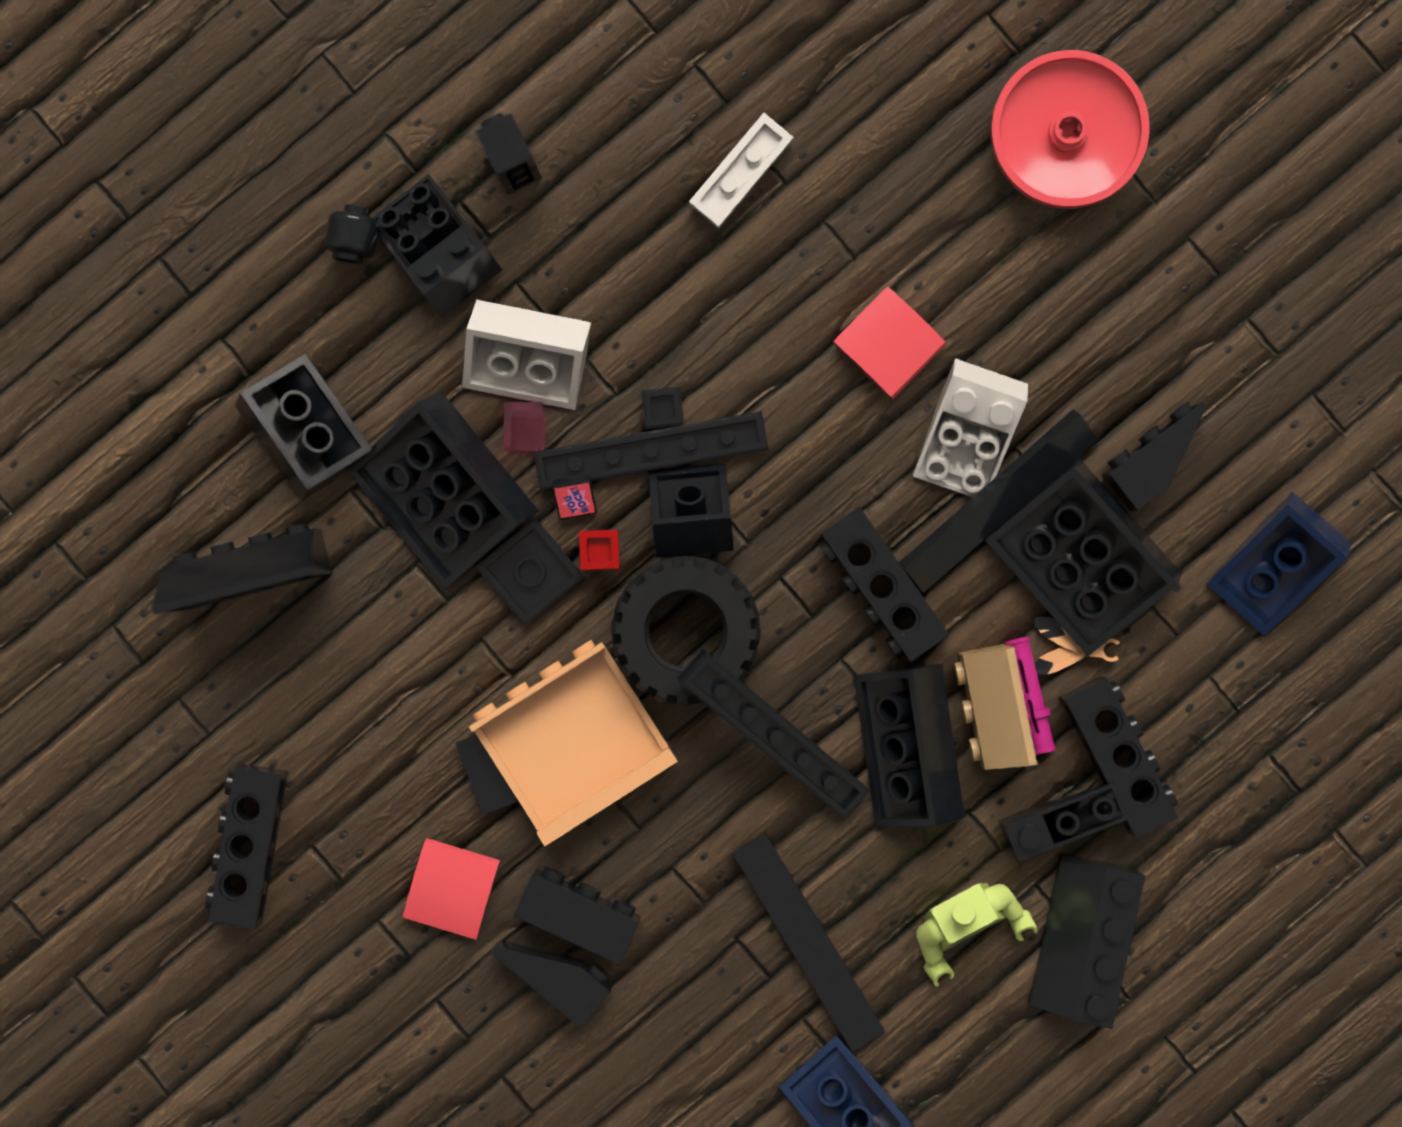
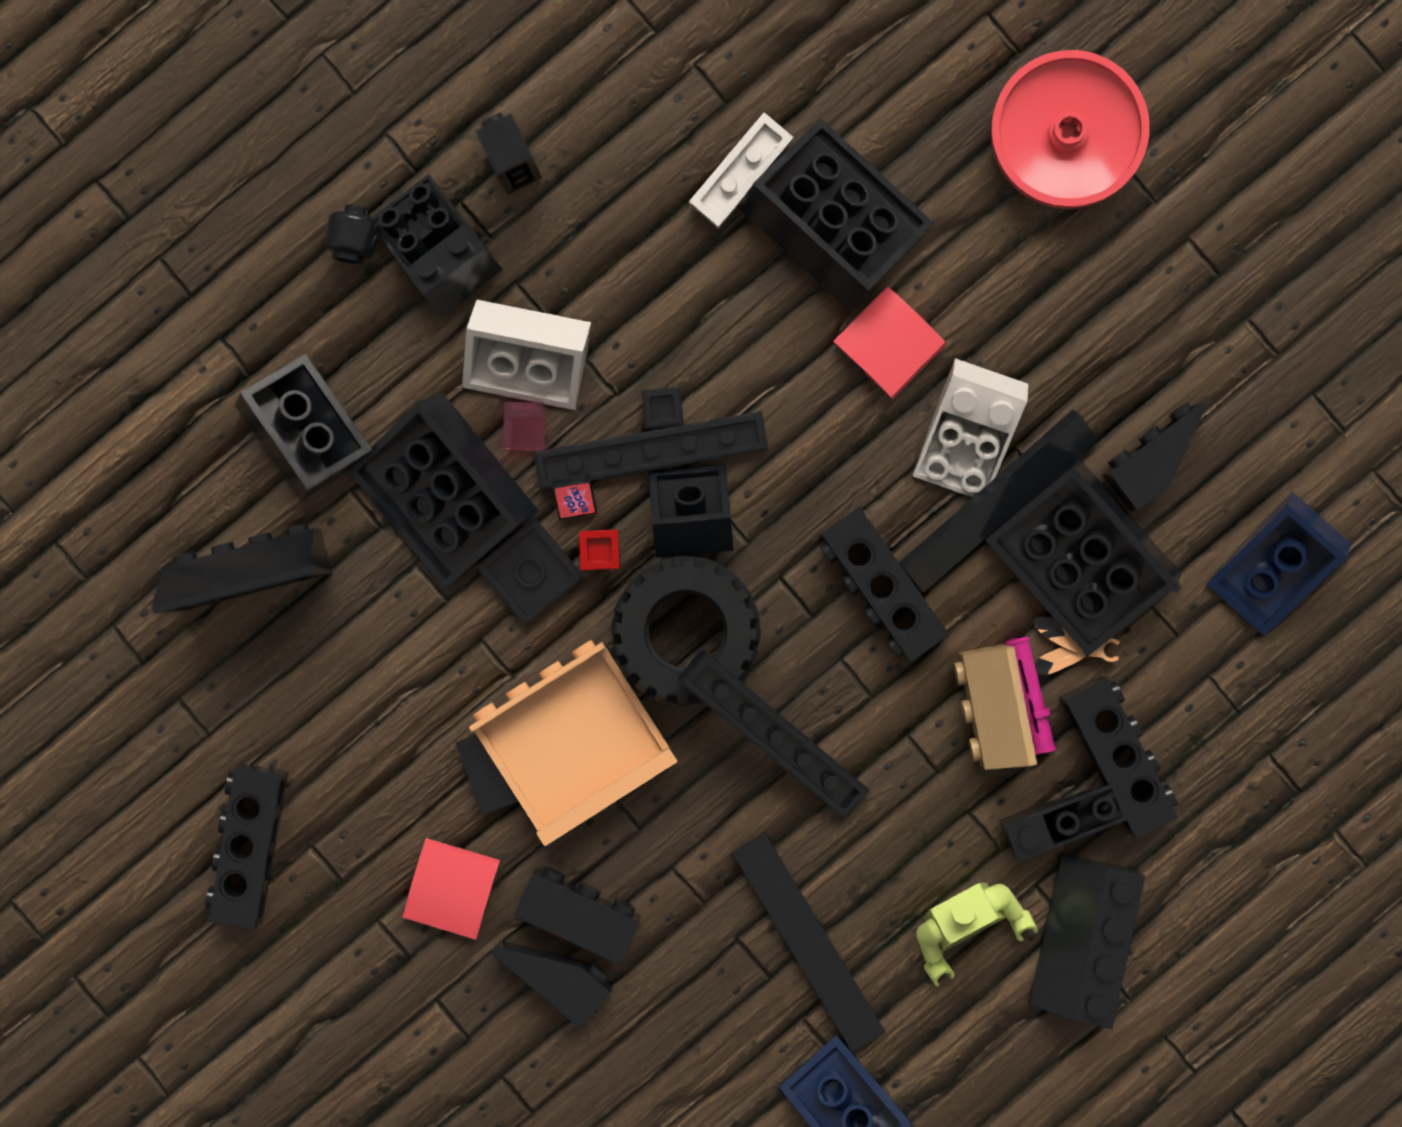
black slope [854,663,965,827] -> none
none -> black slope [737,118,934,312]

